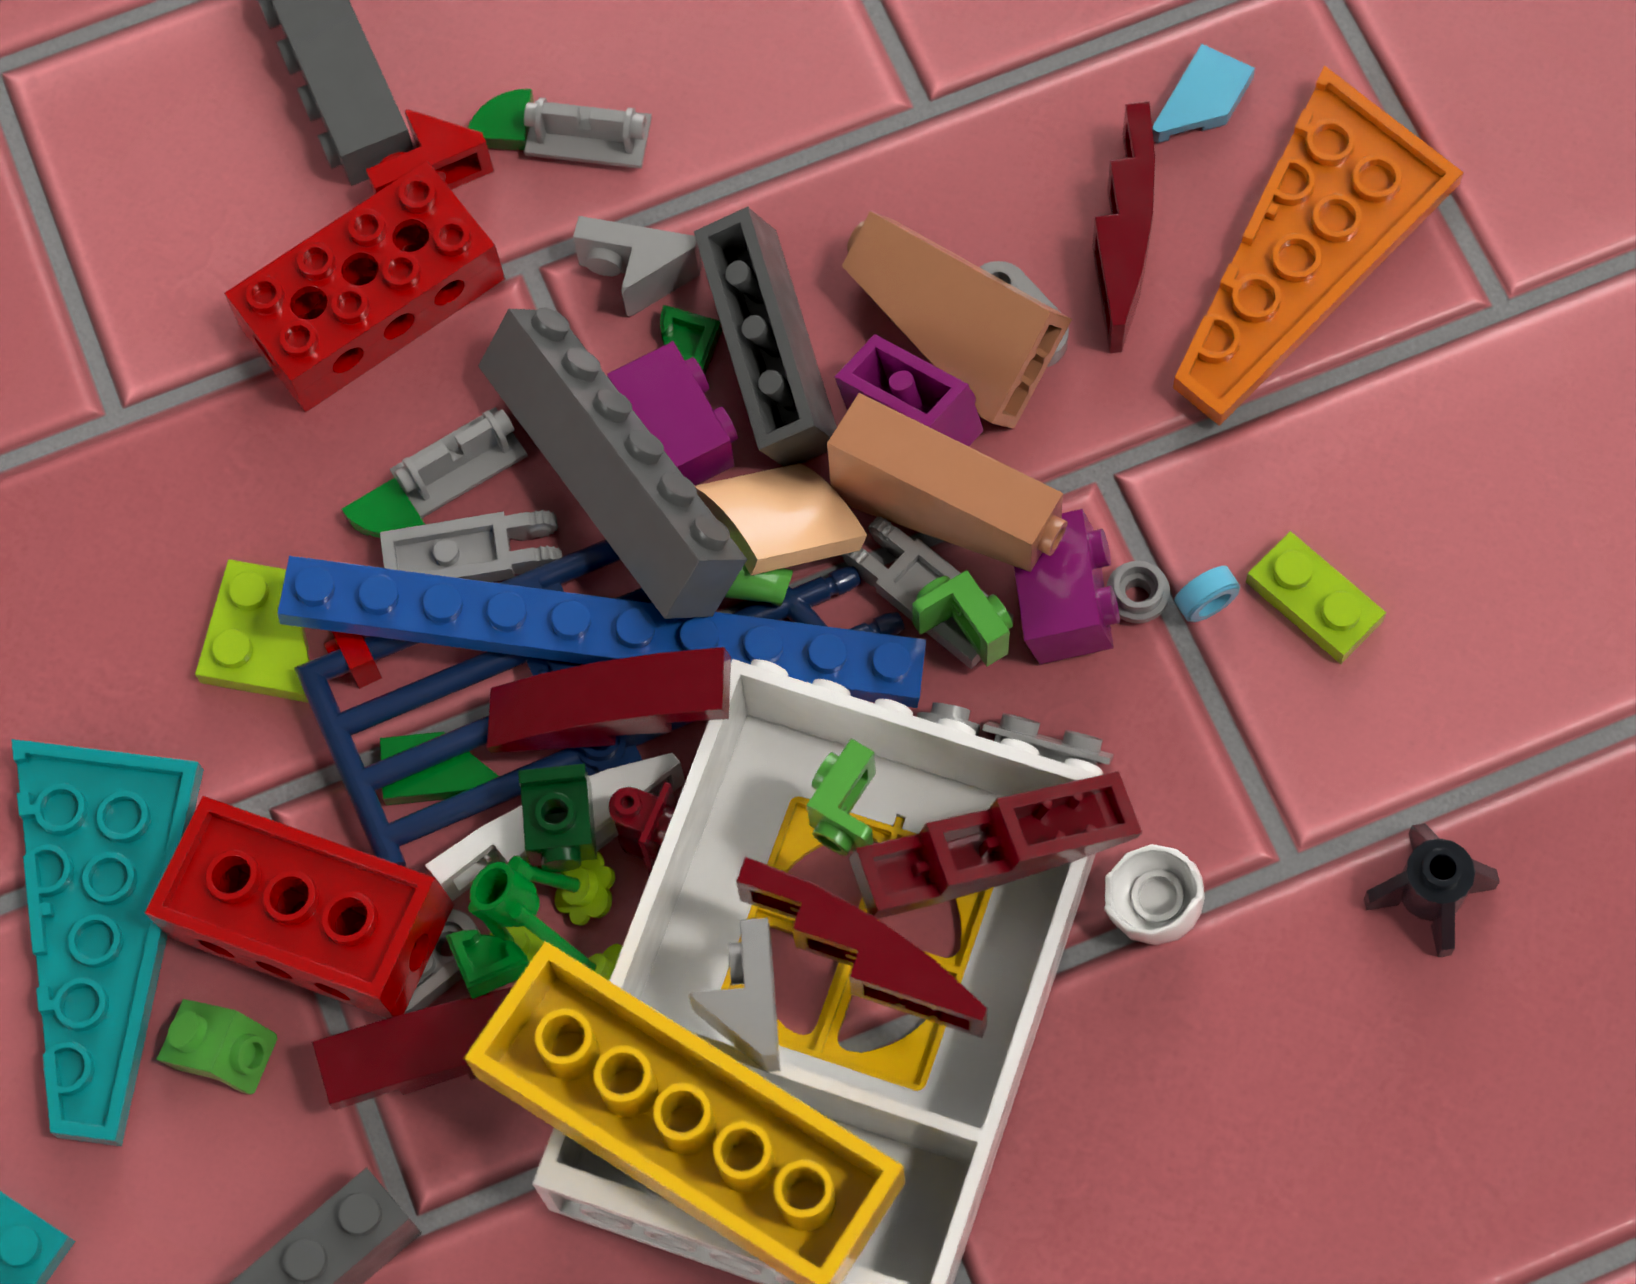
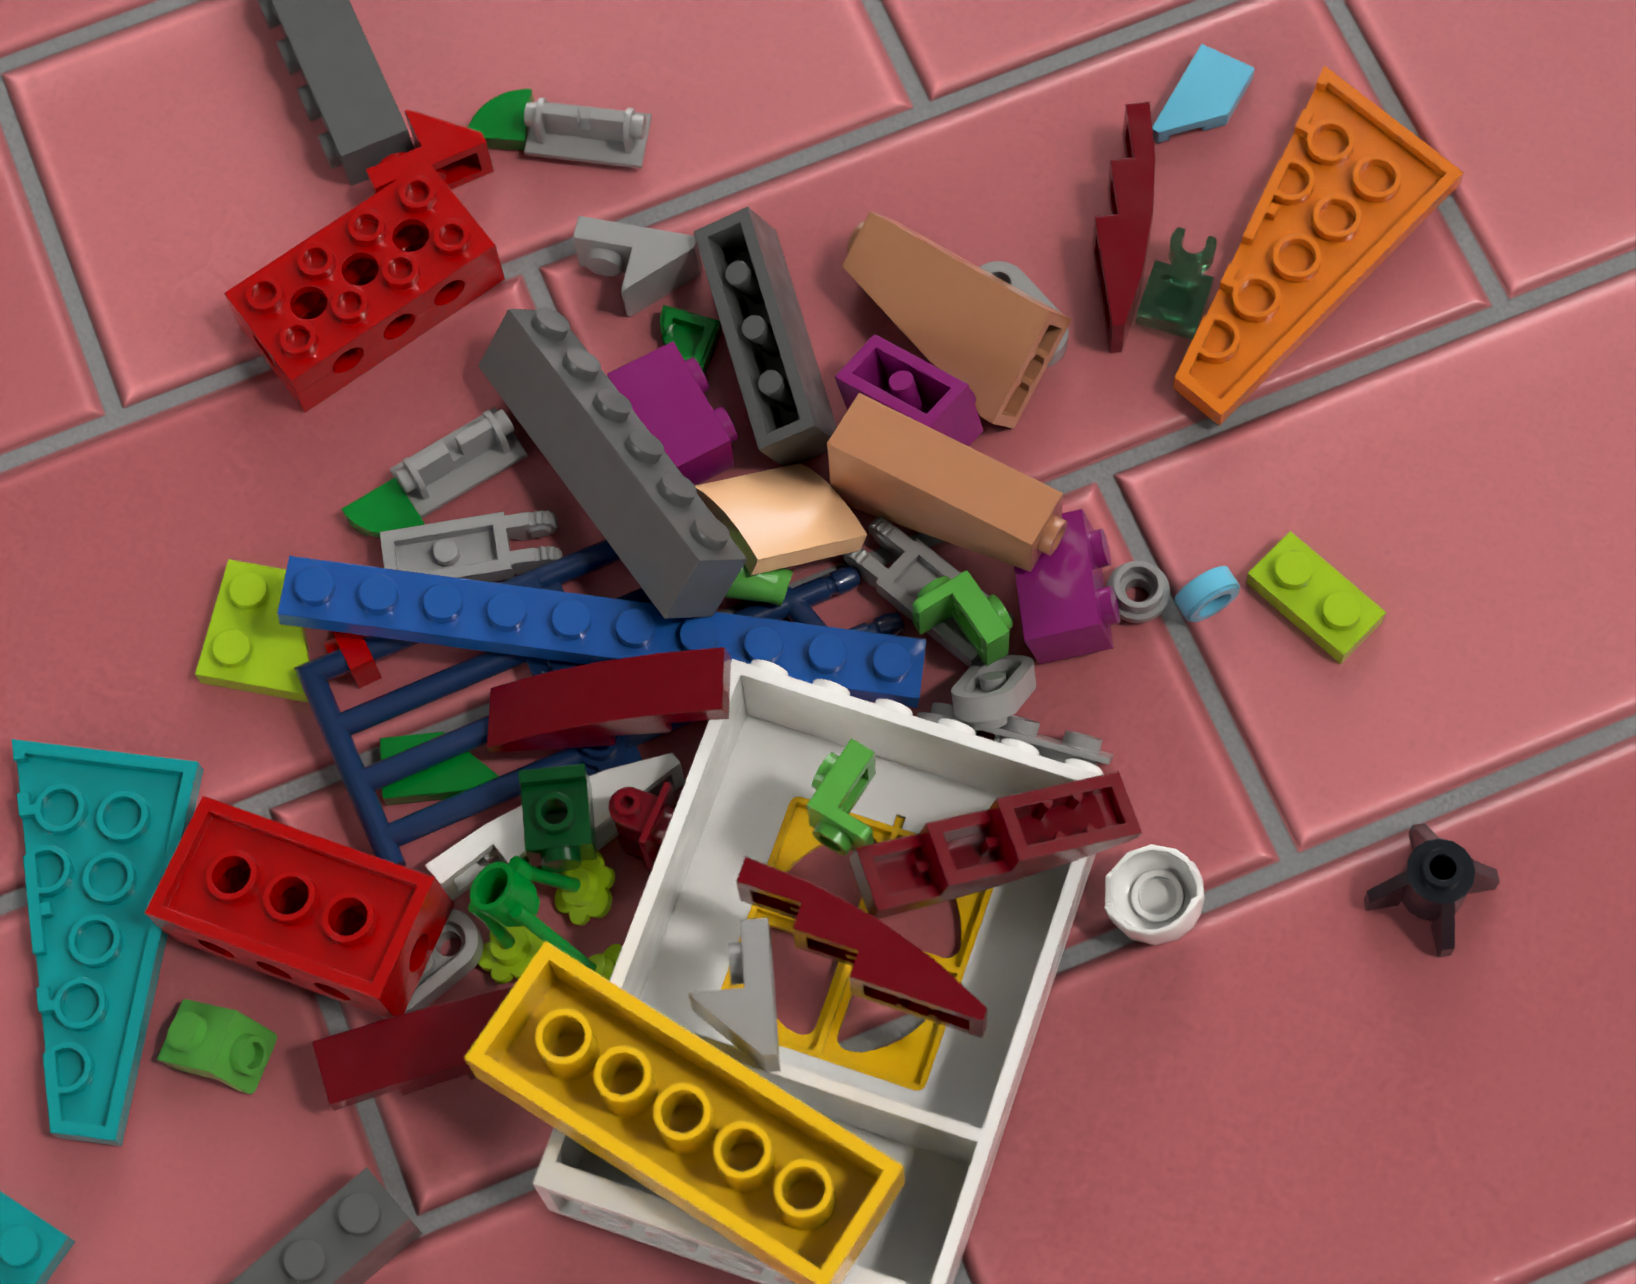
green tile [446,929,530,999] -> none
none -> light grey plate [951,655,1037,730]
none -> clear green plate [1136,227,1217,340]

